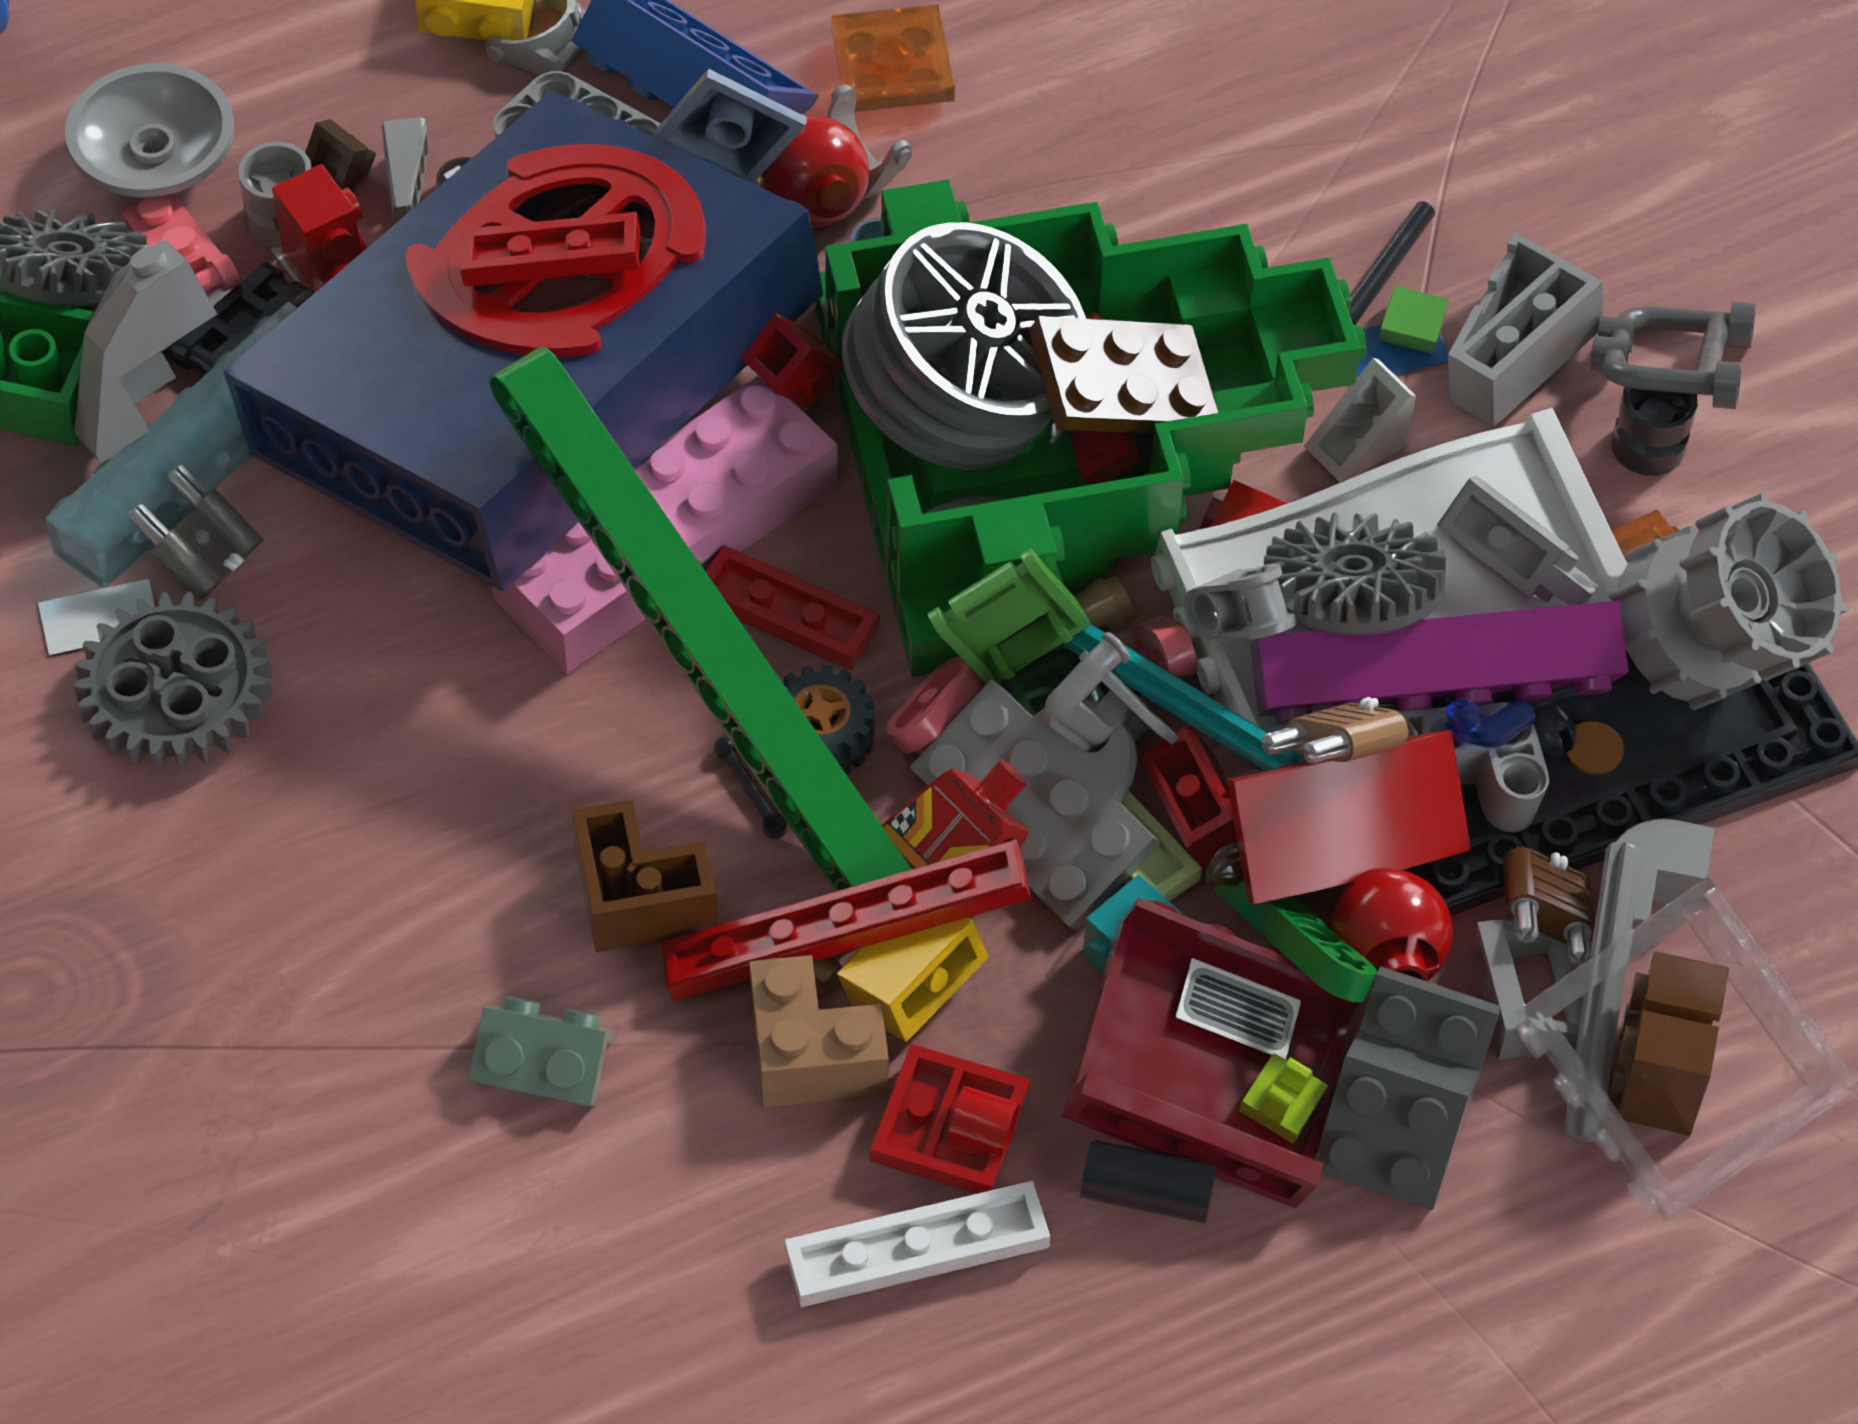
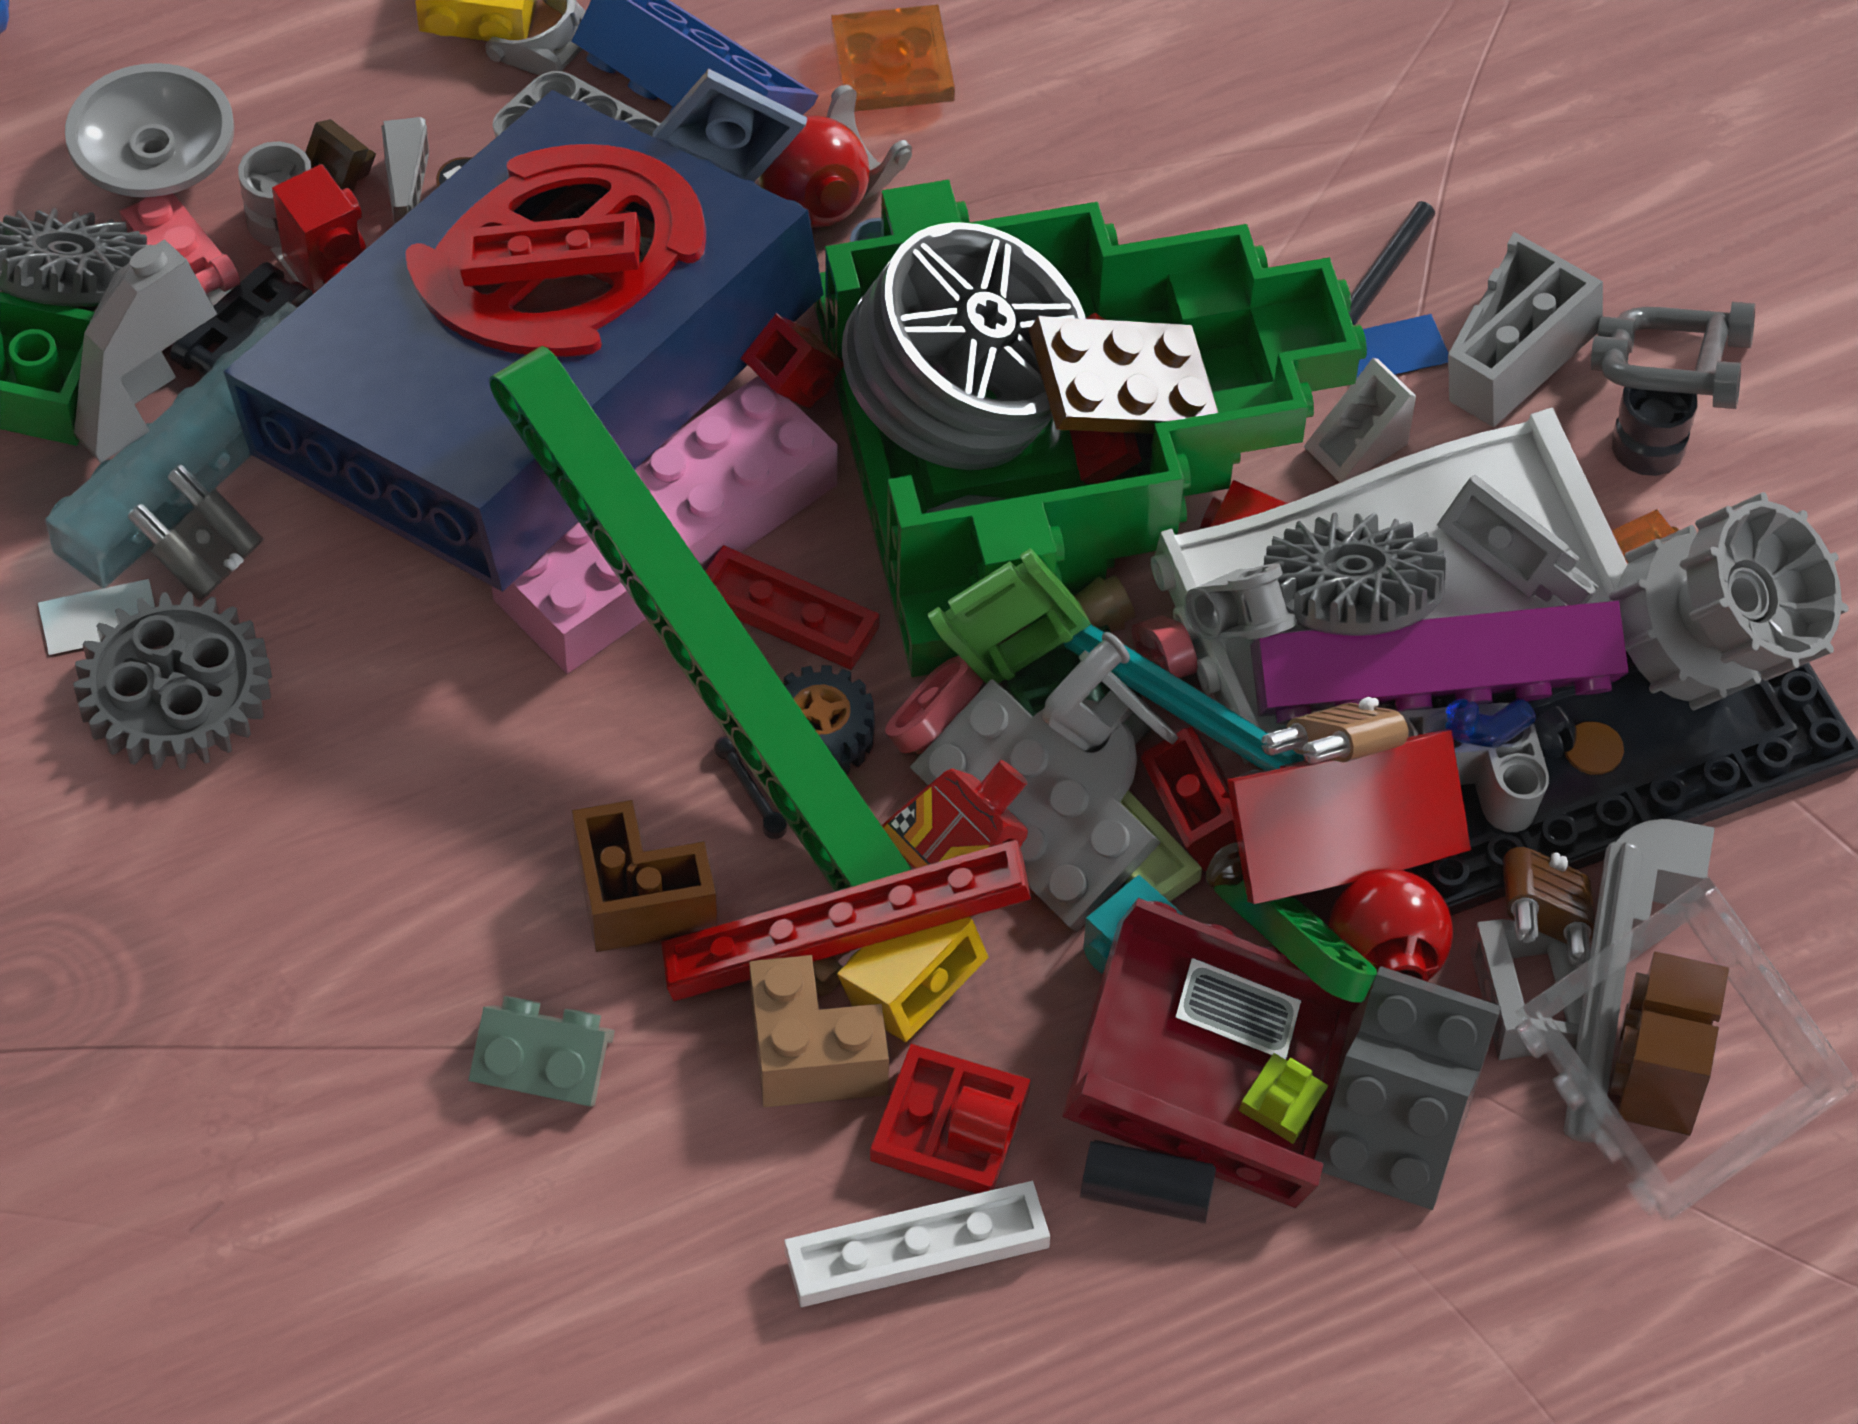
bright green tile [1379,285,1449,354] -> none

